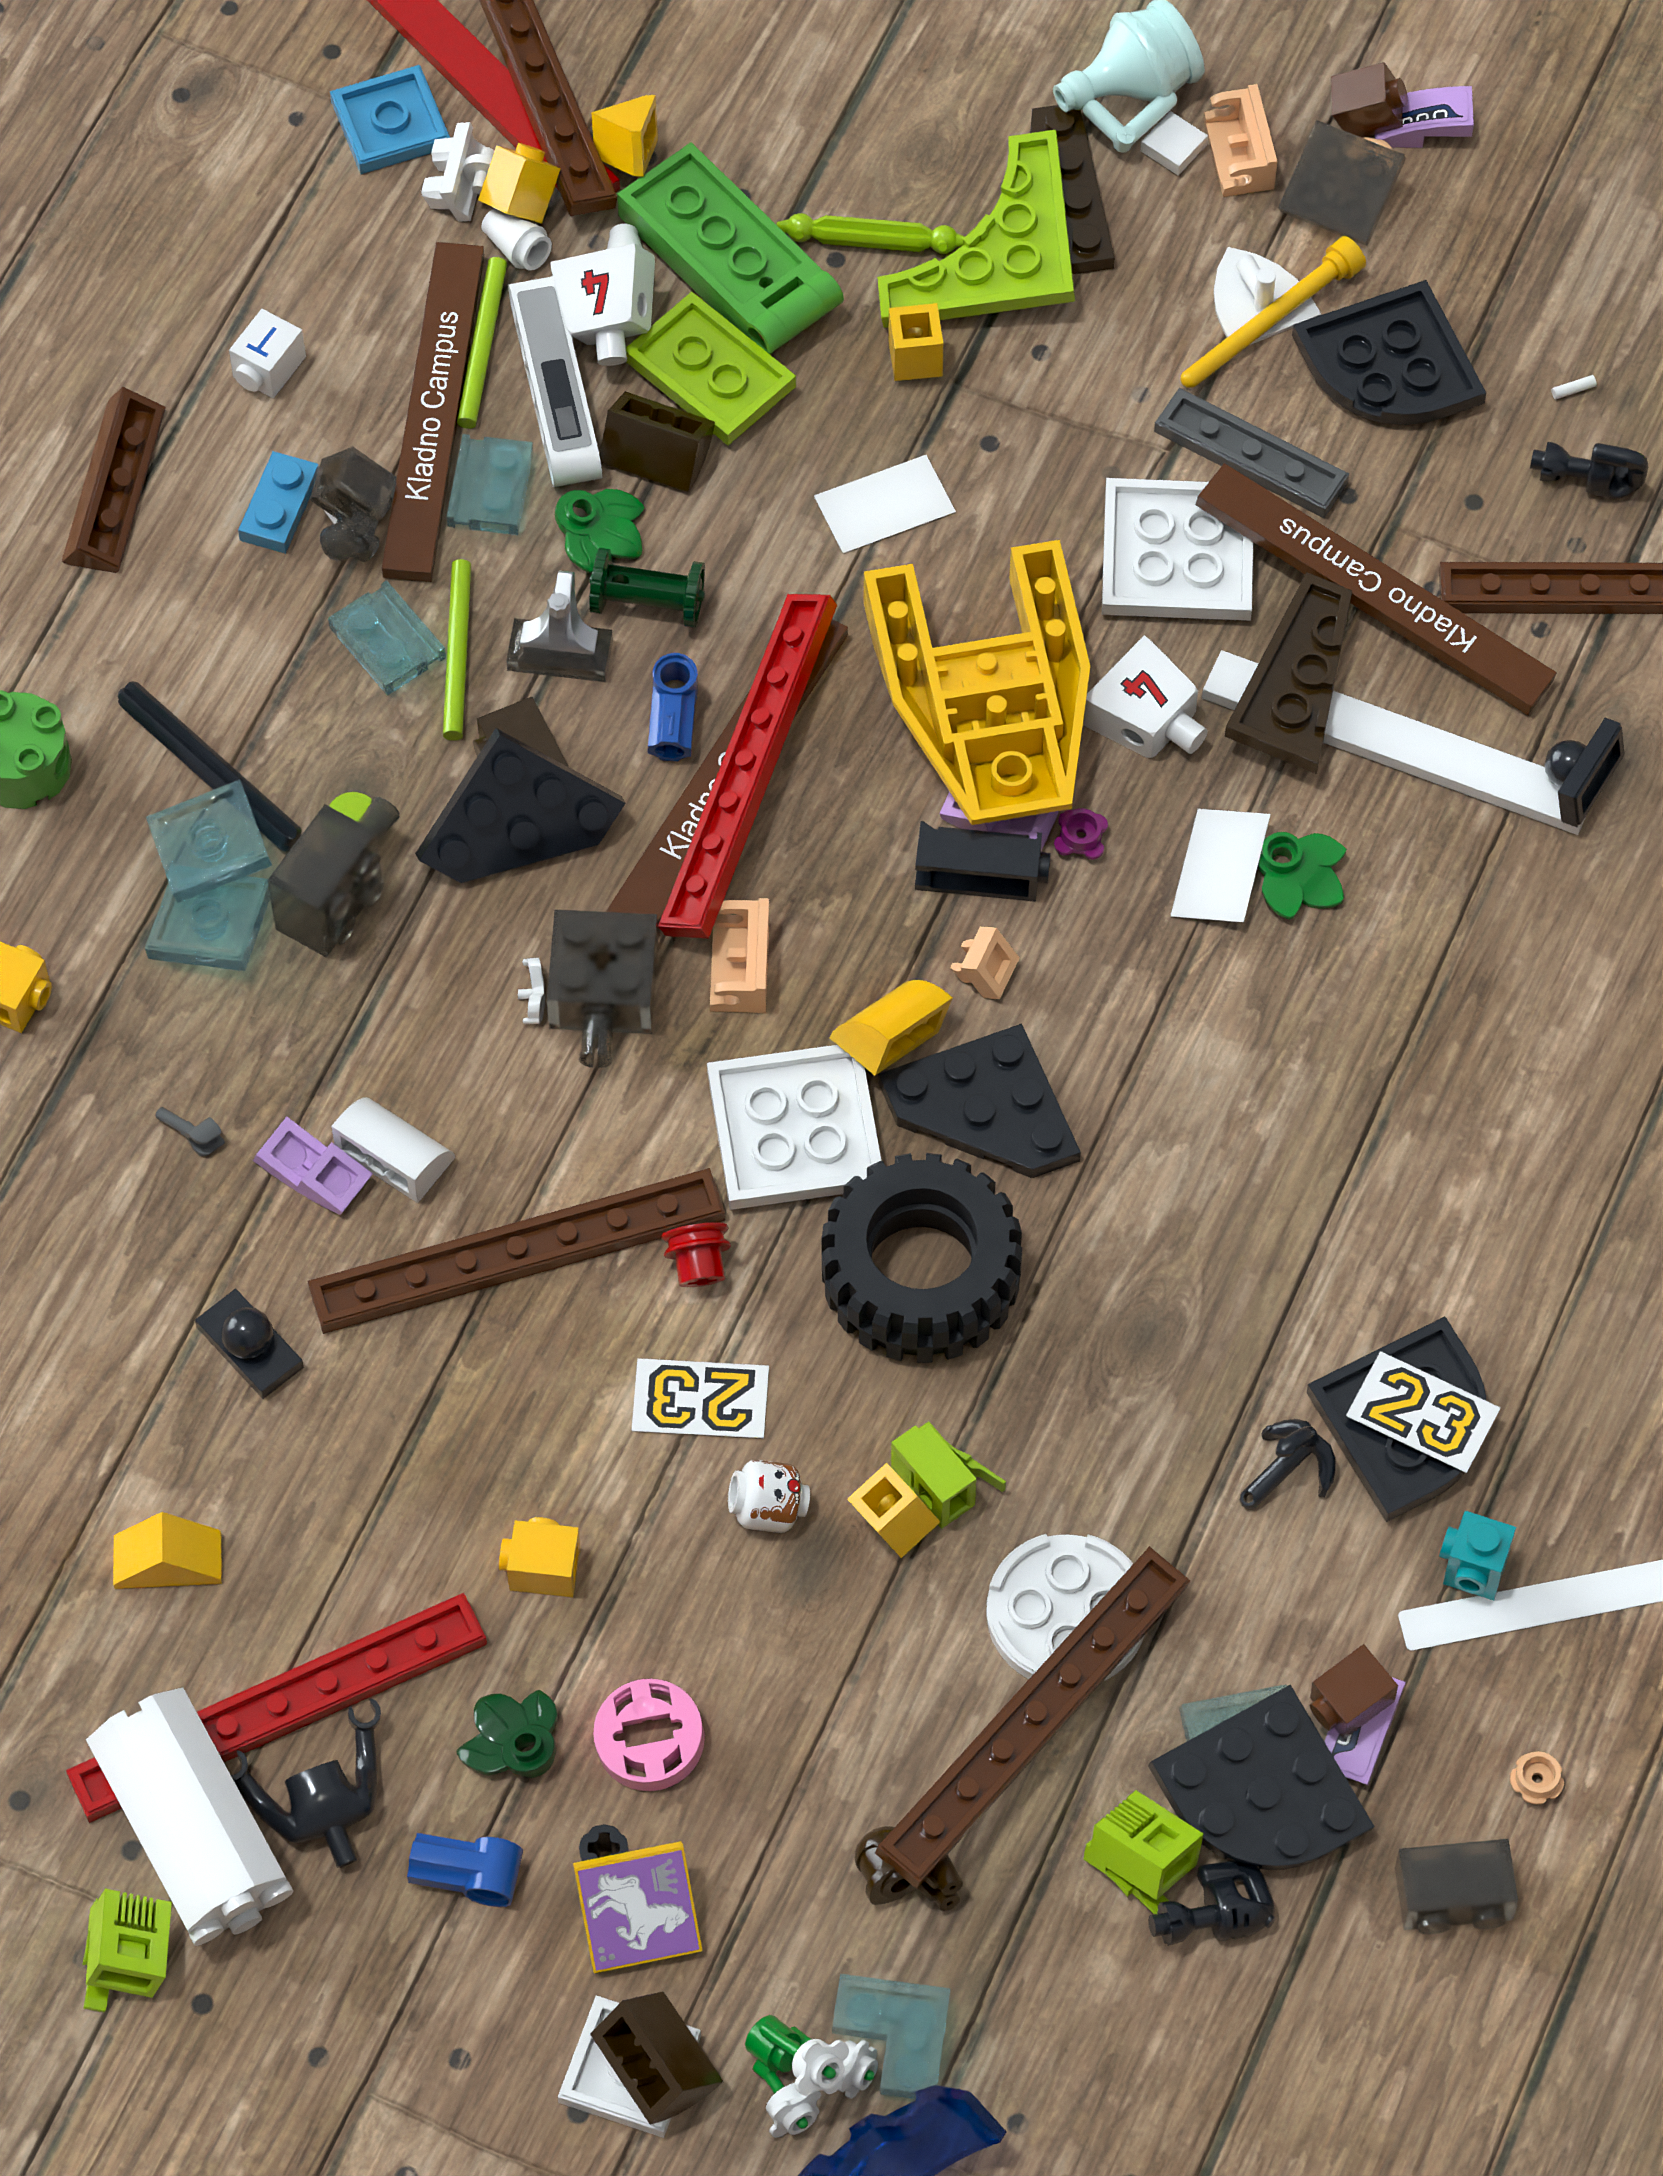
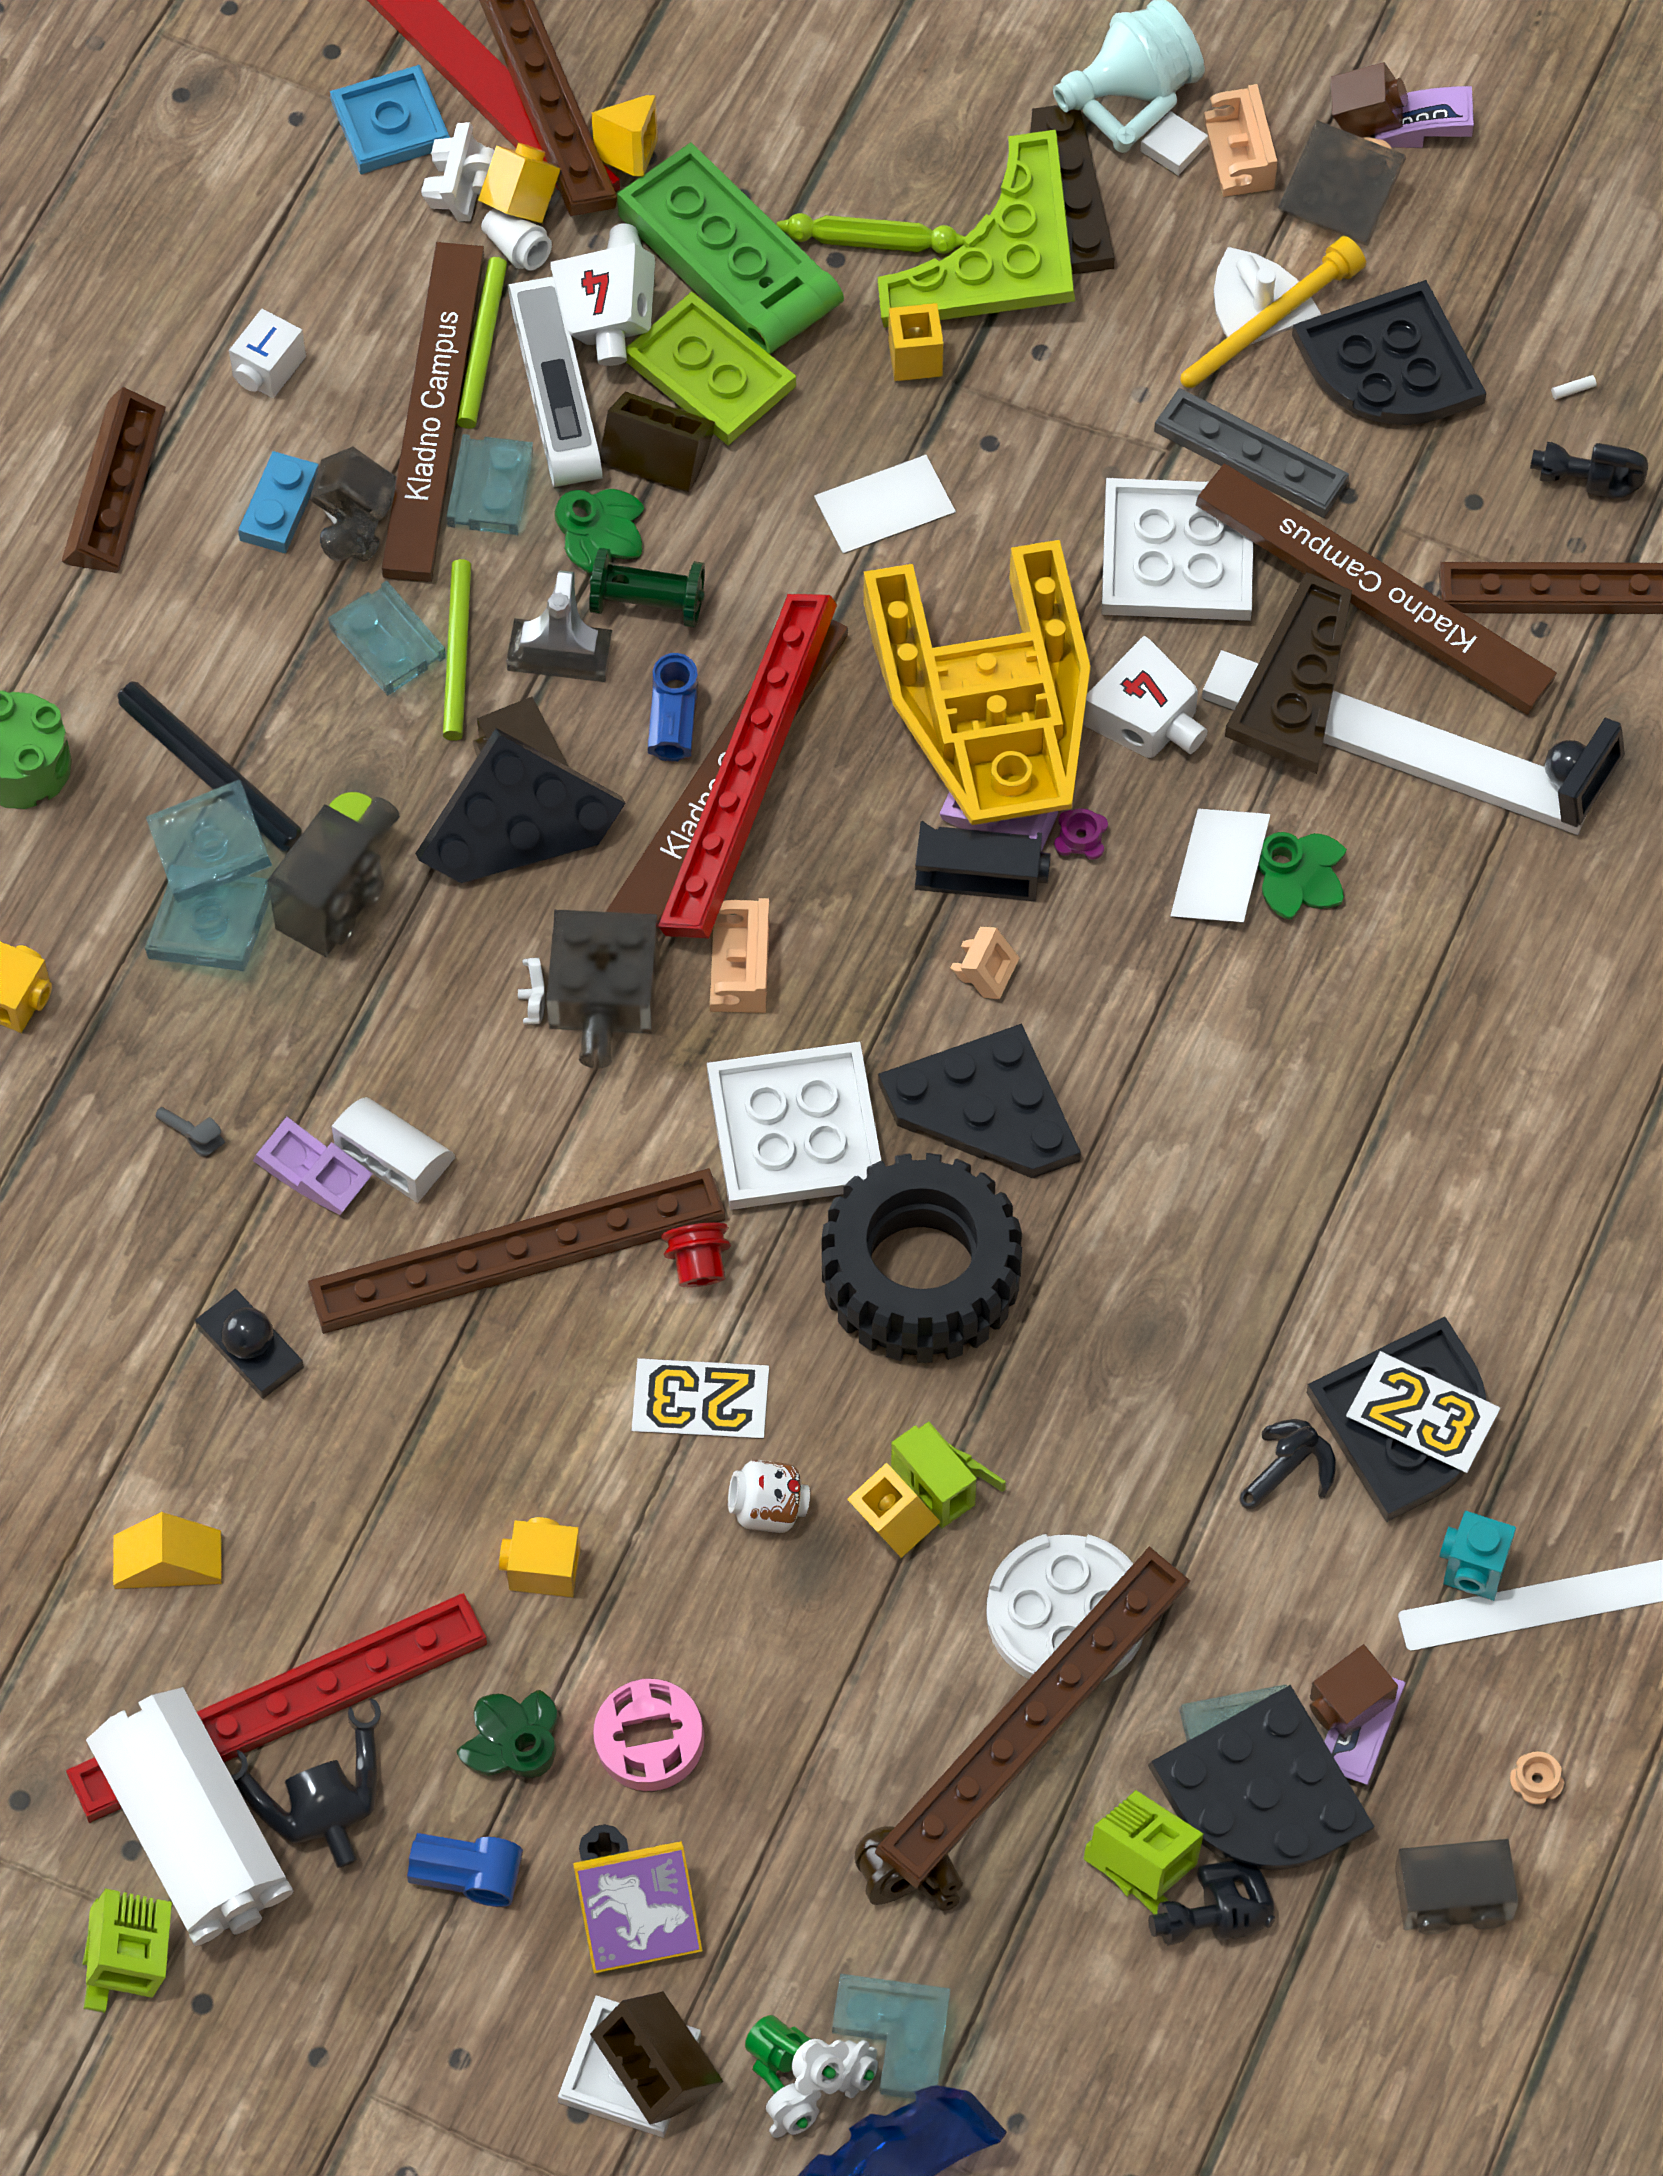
yellow brick [829,980,953,1076] -> none

